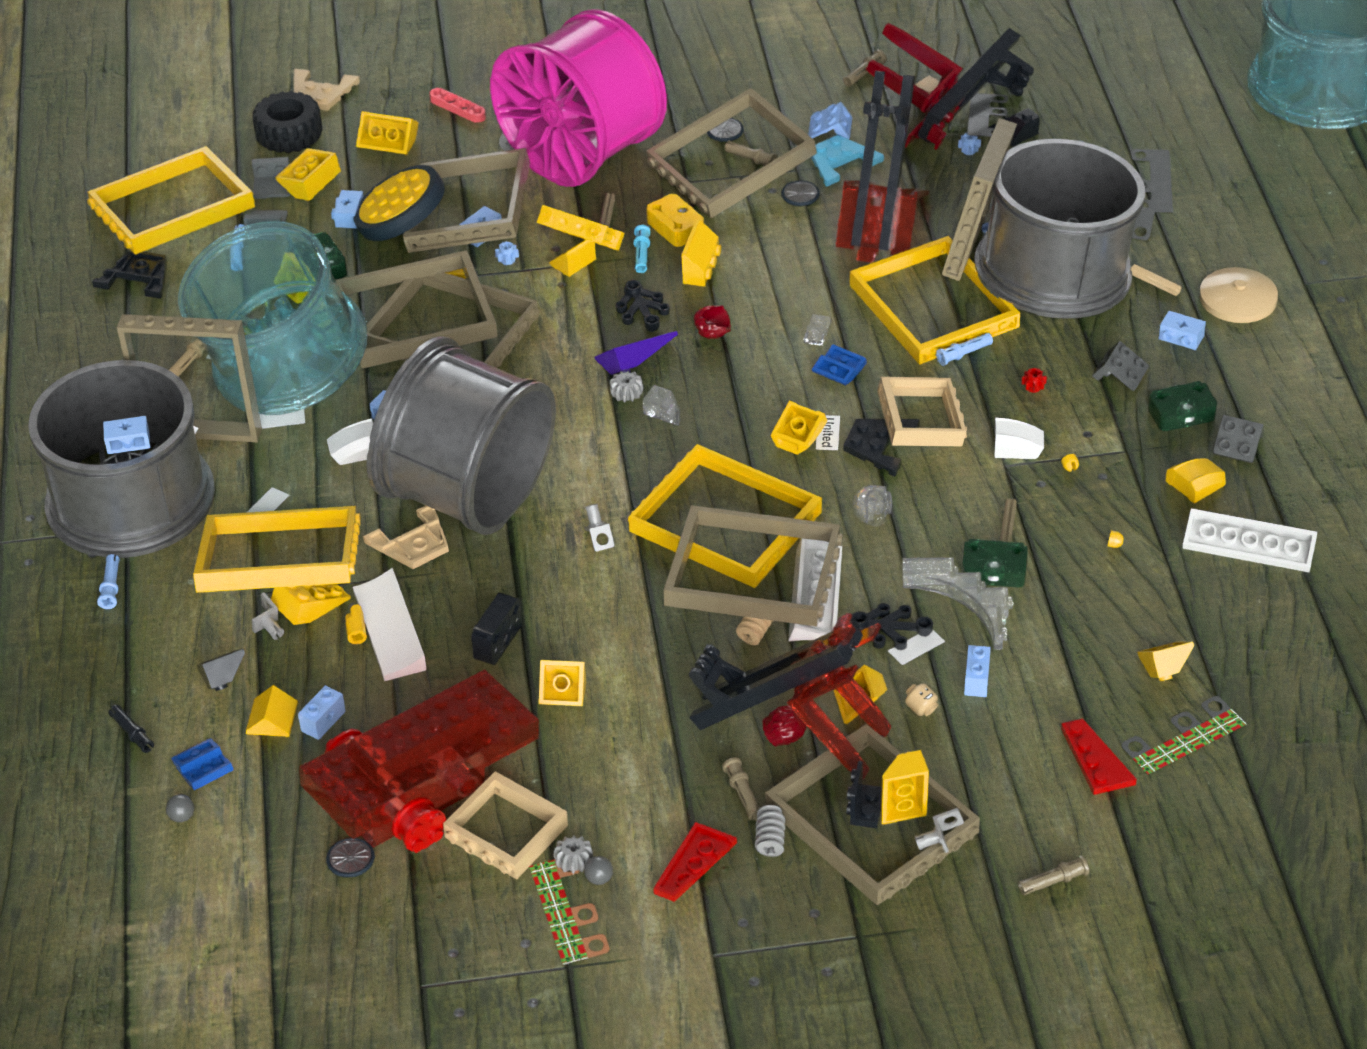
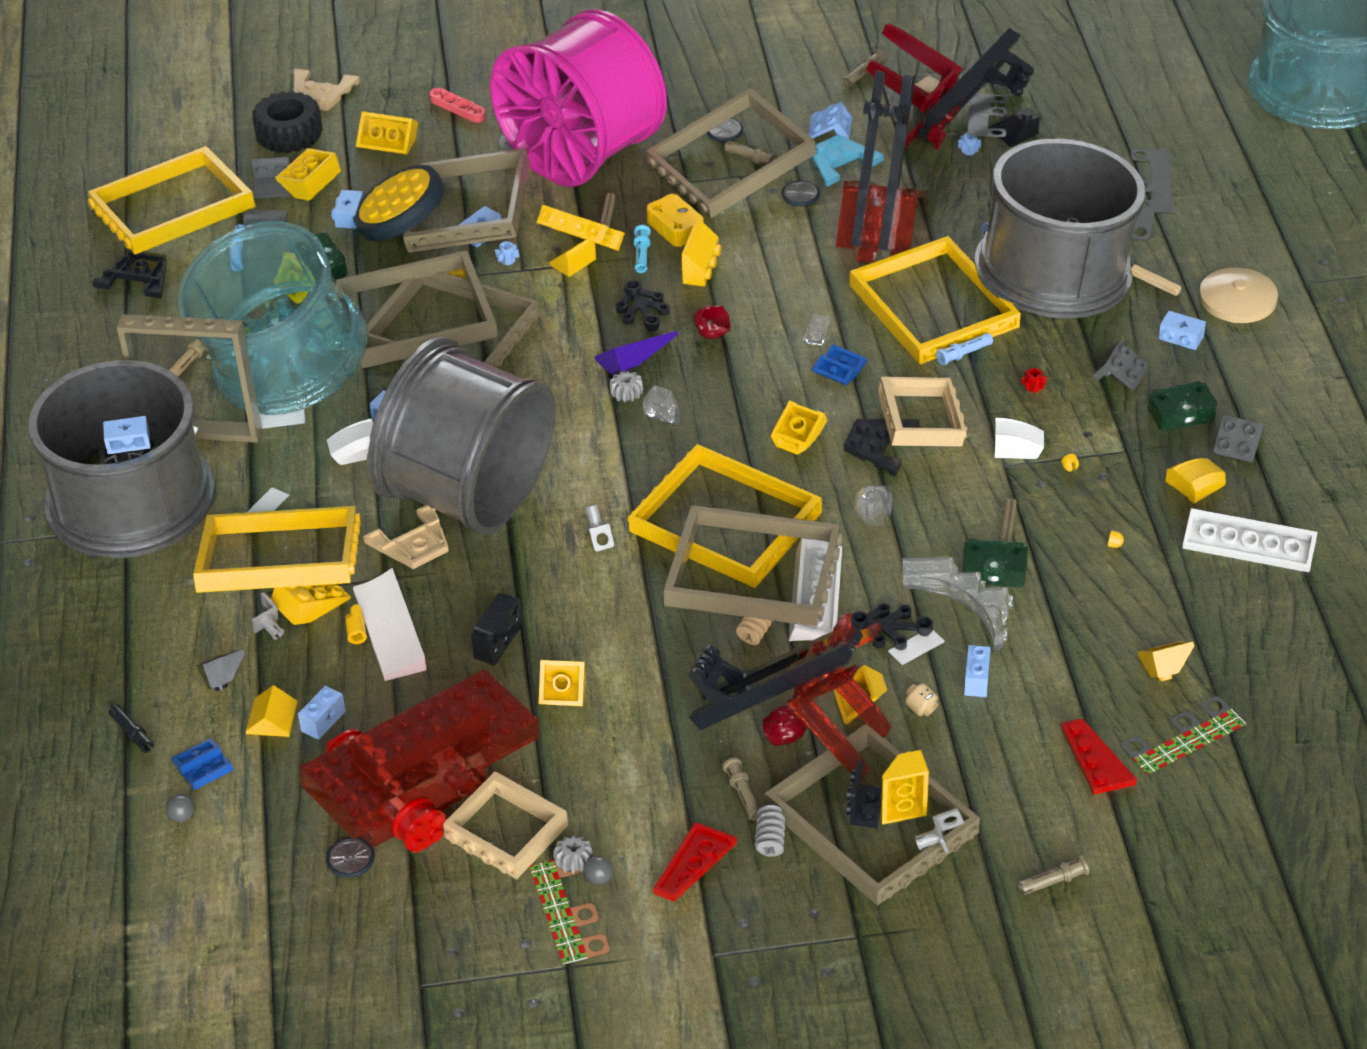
light blue pin [97,554,120,609] -> none
white sticker [816,415,840,450] -> none
dark tan door [942,118,1017,281] -> none

